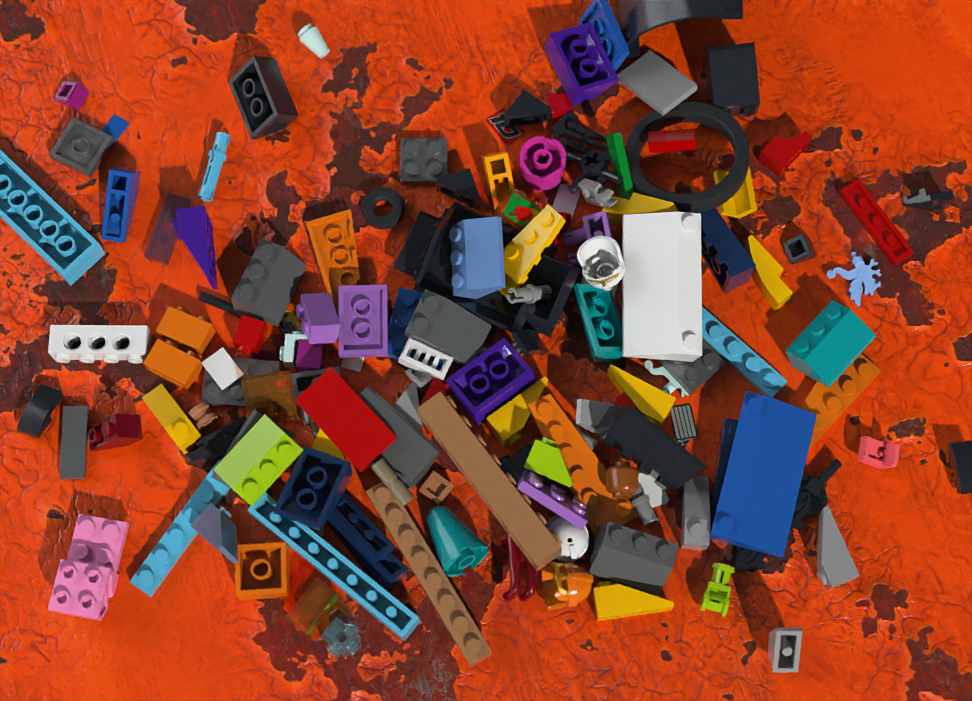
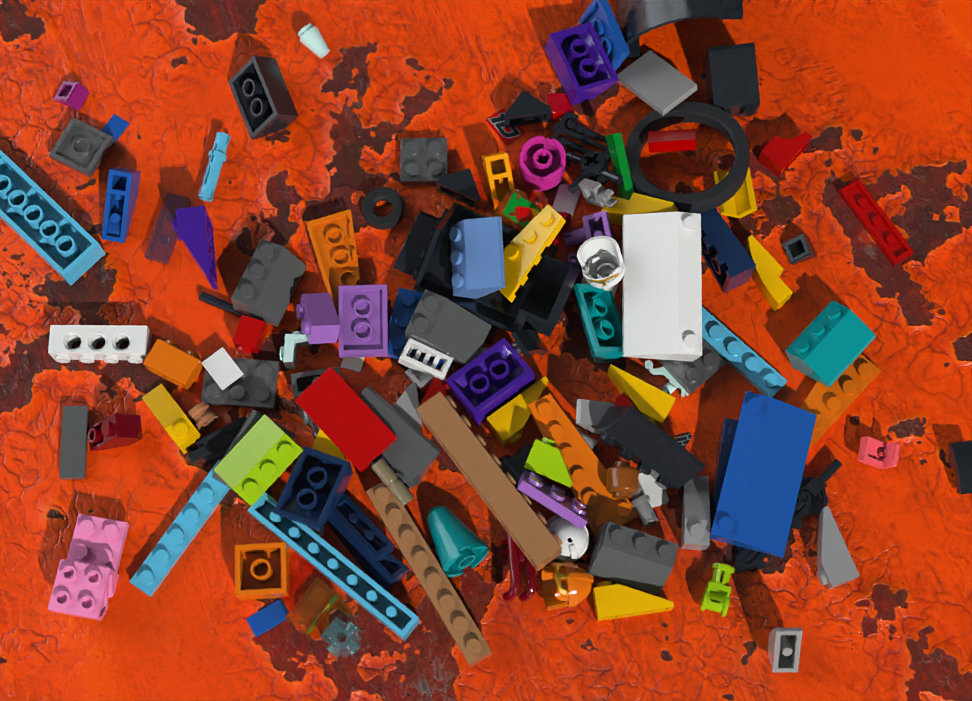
black slope [17,384,64,438] -> none
orange brick [156,306,216,356] -> none
sand blue slope [190,503,238,565] -> none
clear orange slope [241,370,299,423] -> none
sticker [278,310,302,337] -> none
magenta brick [296,339,326,373] -> none
nougat plate [419,471,454,506] -> none
light grey pin [507,284,552,304] -> none
light grey sticker [669,404,698,441] -> none
light blue piece [826,251,881,307] -> none
black slope [902,188,955,210] -> none
none -> blue sticker [246,599,291,637]

